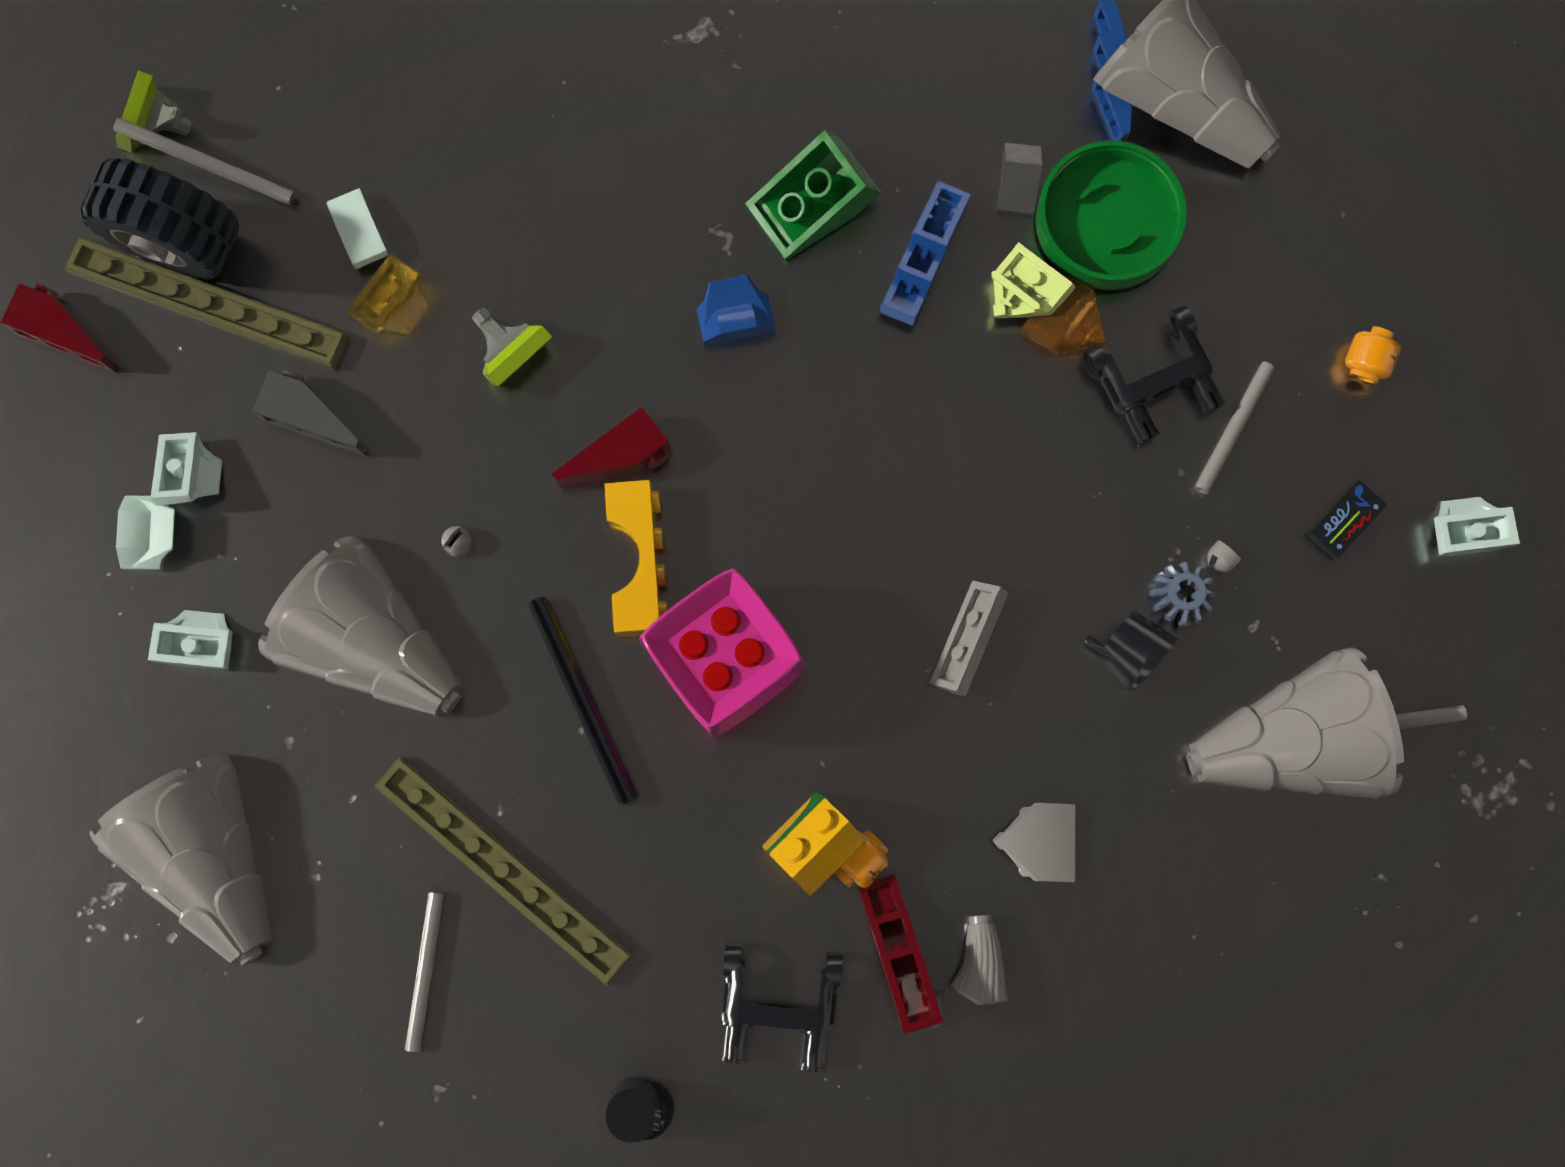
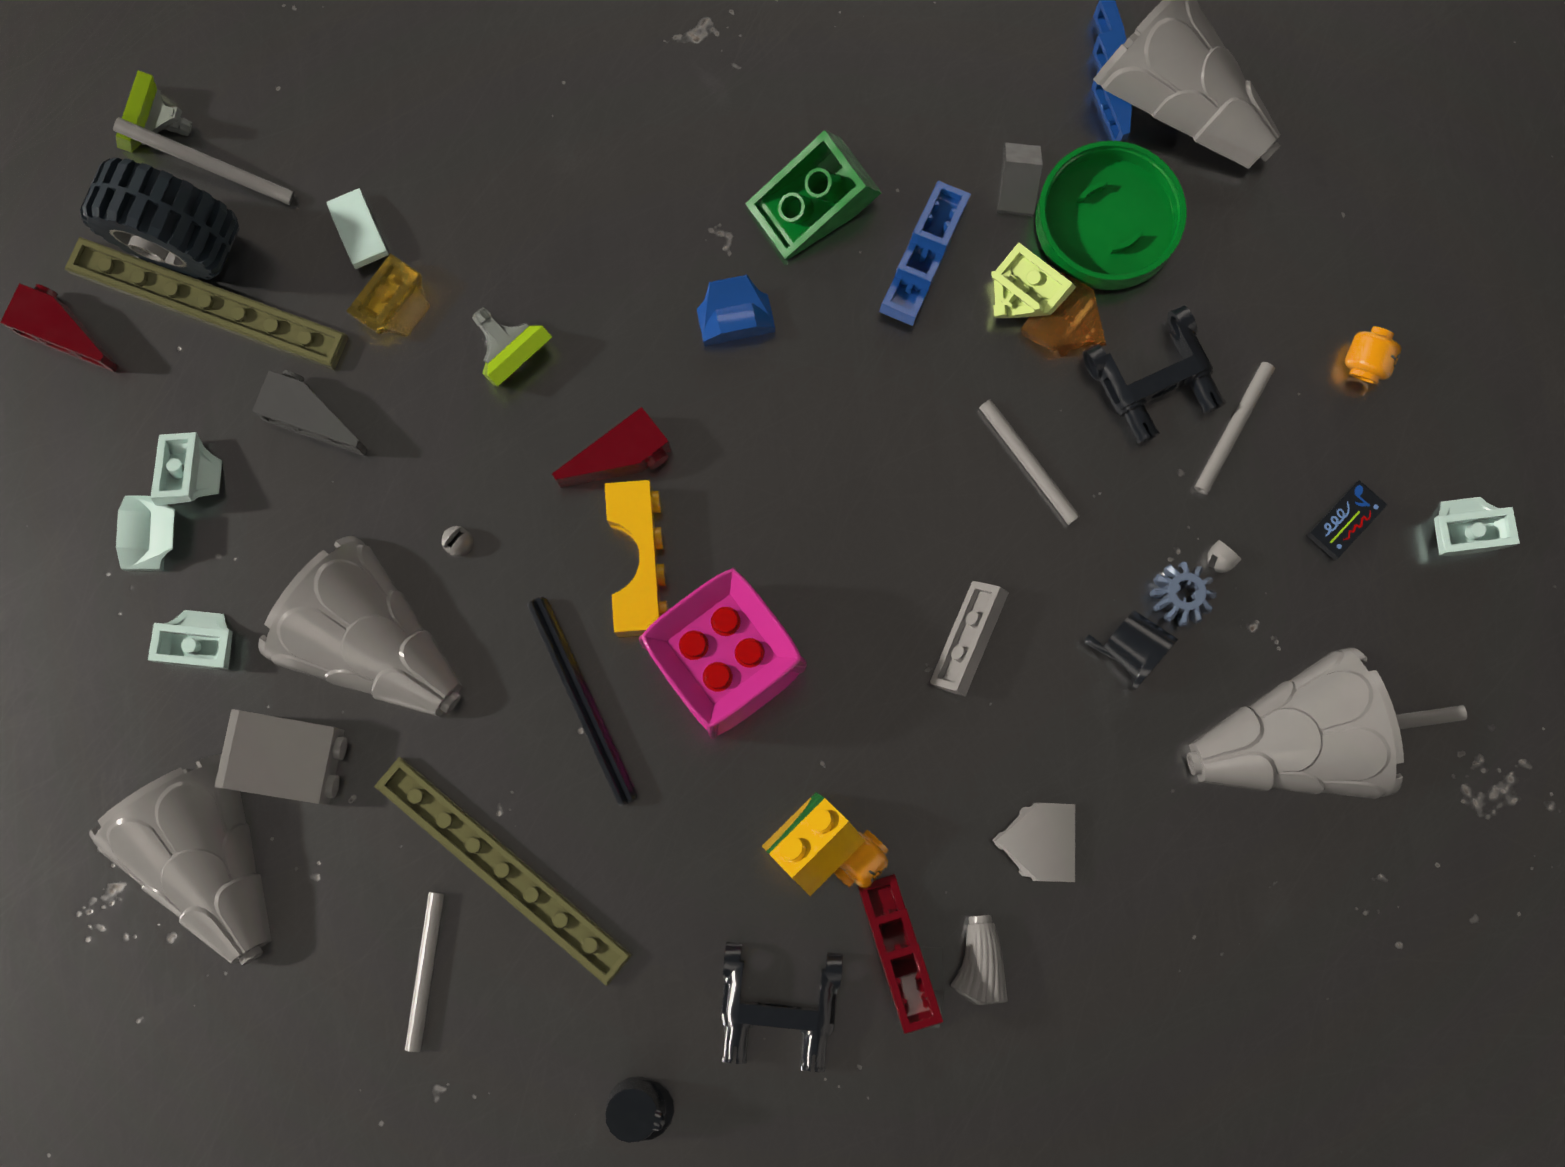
none -> light grey slope [215,709,347,805]
none -> light grey piece [979,399,1080,525]

